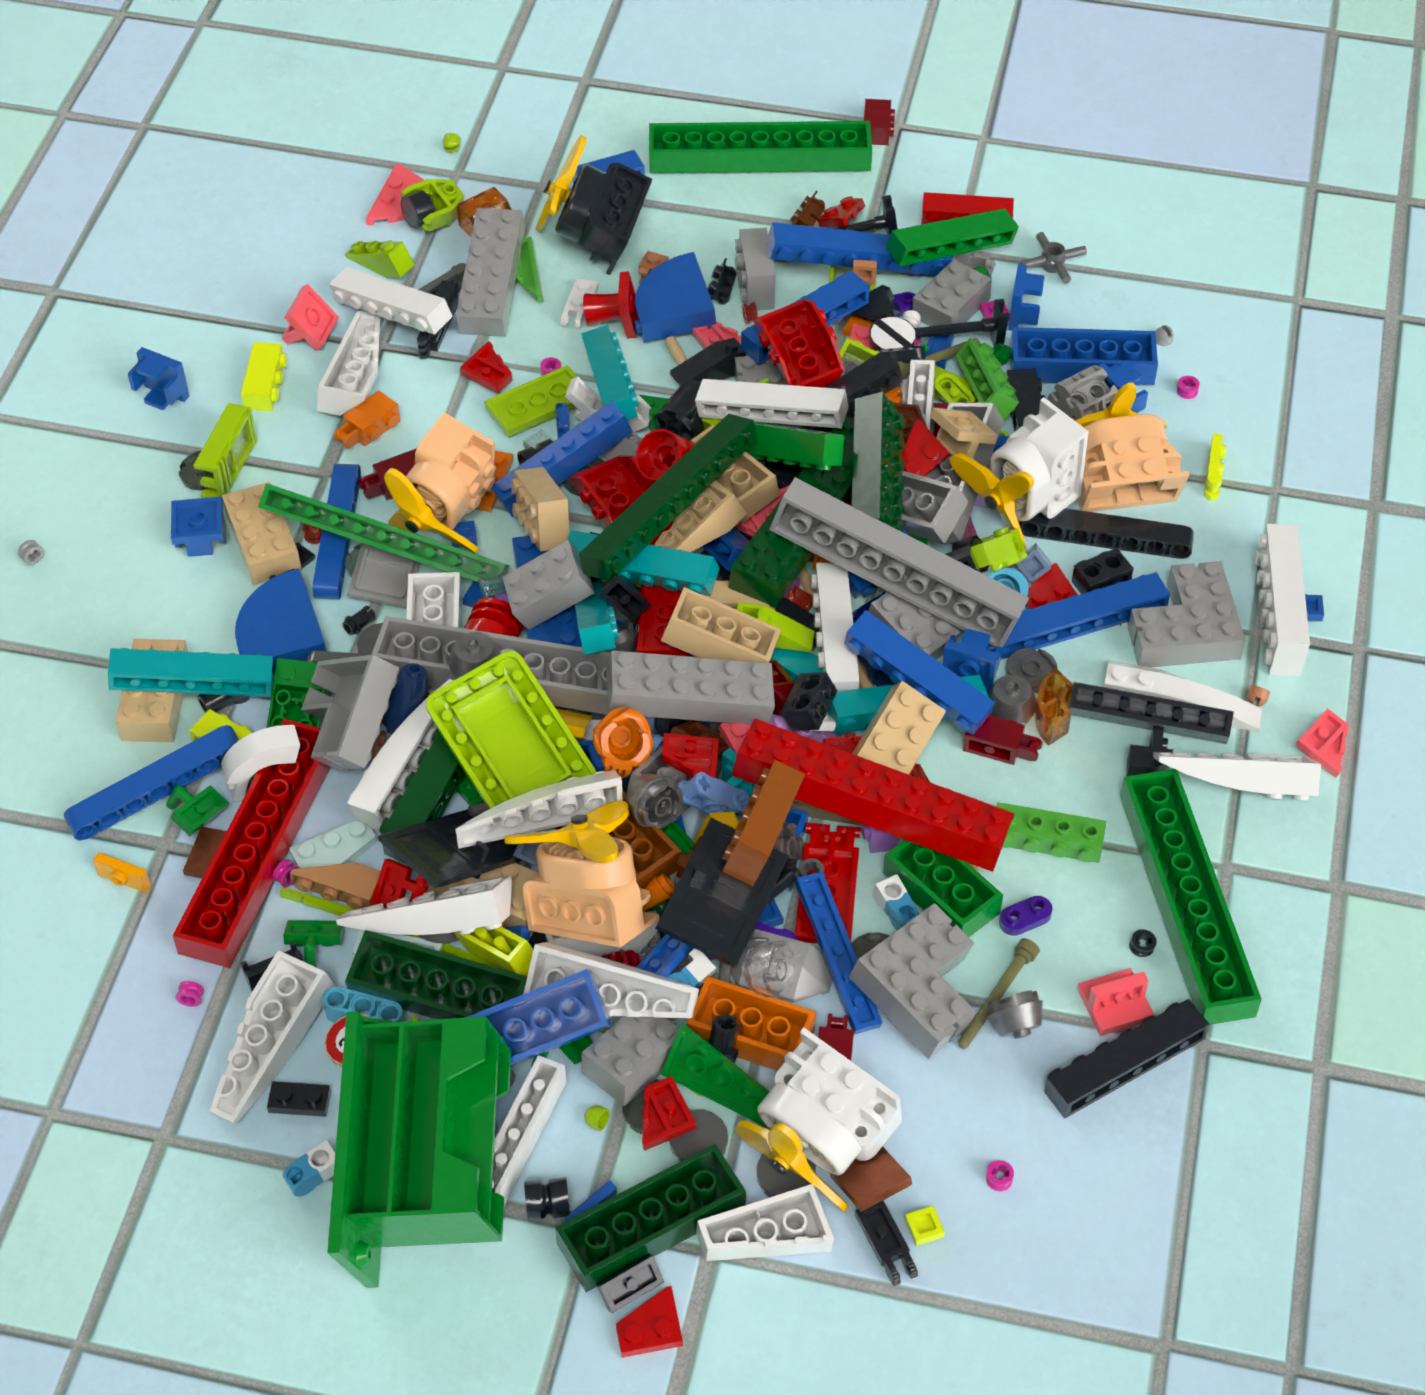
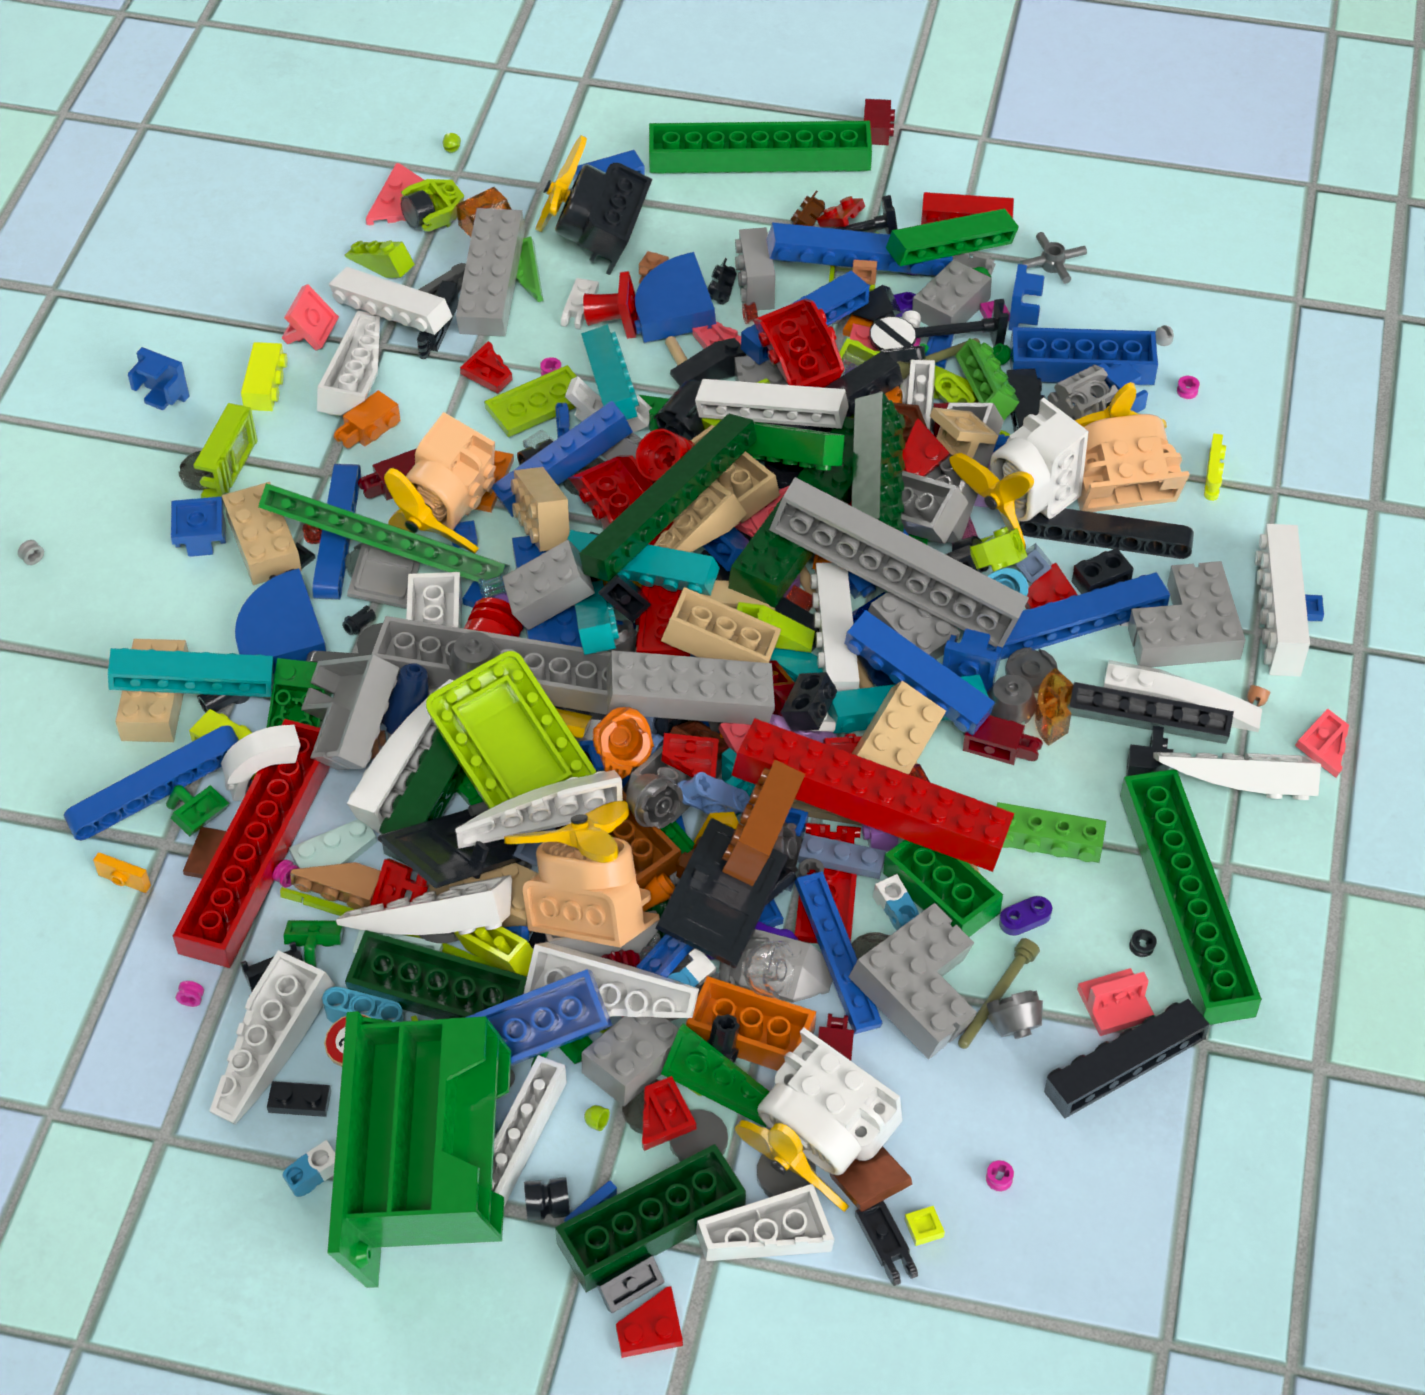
none -> sand blue plate [798,834,886,879]

